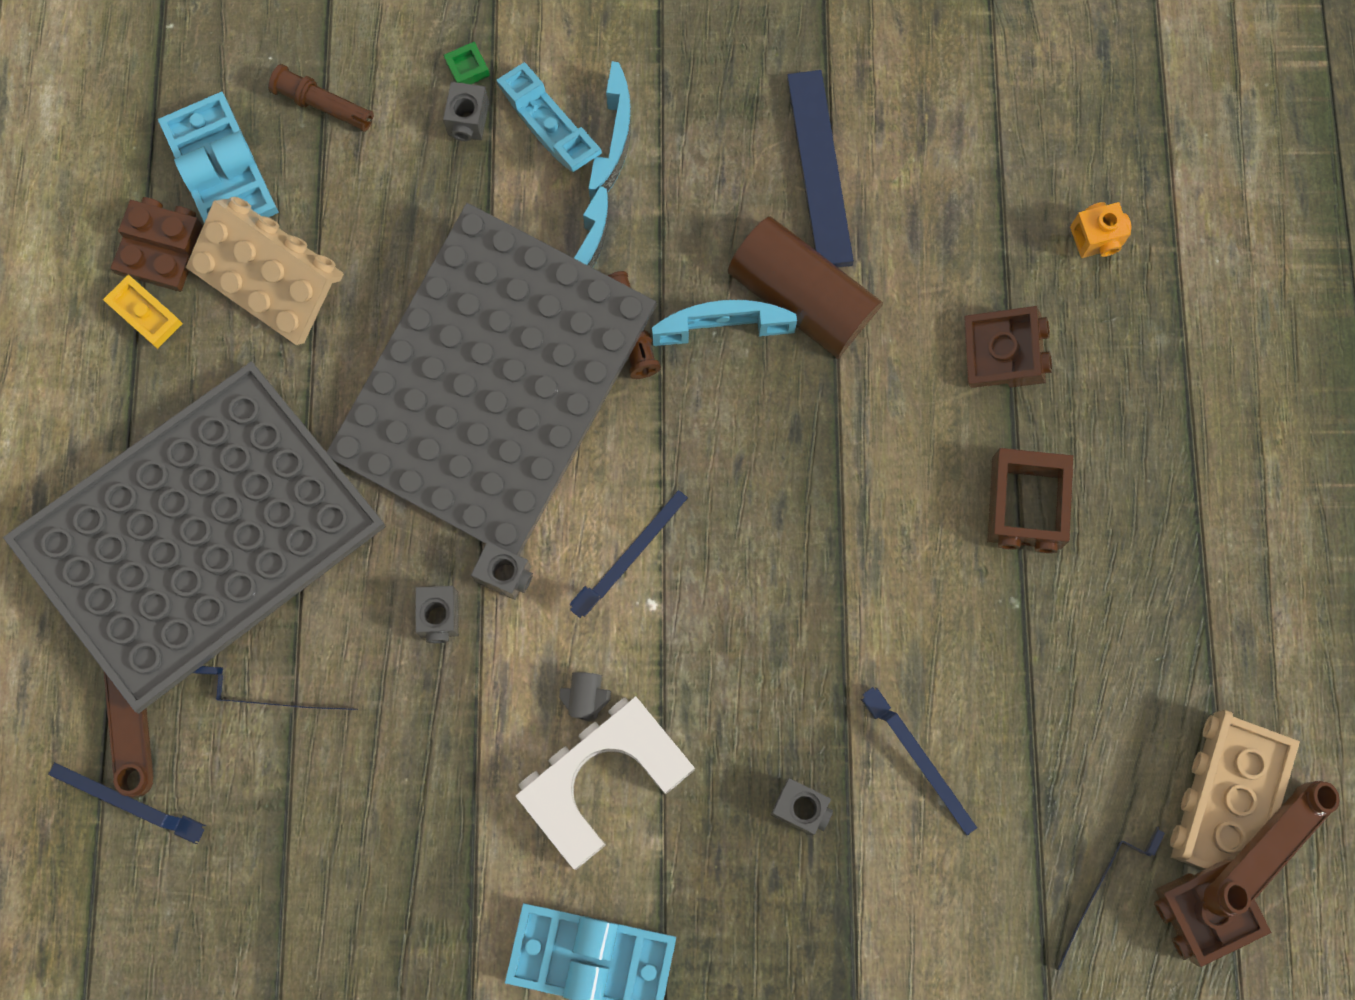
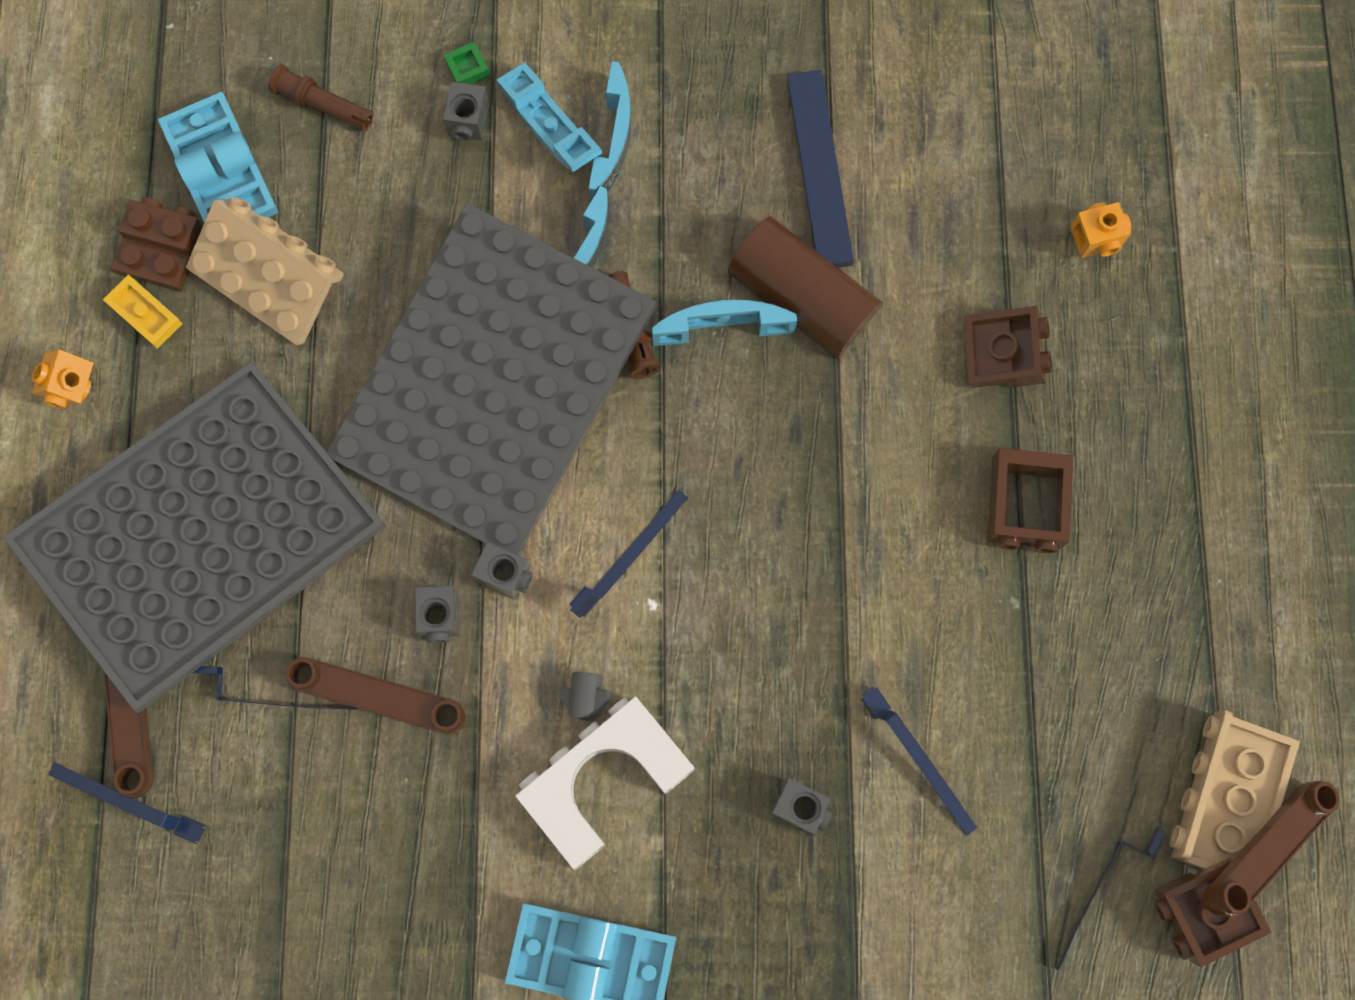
none -> light orange brick [32,349,94,409]
none -> reddish brown piece [286,657,466,735]

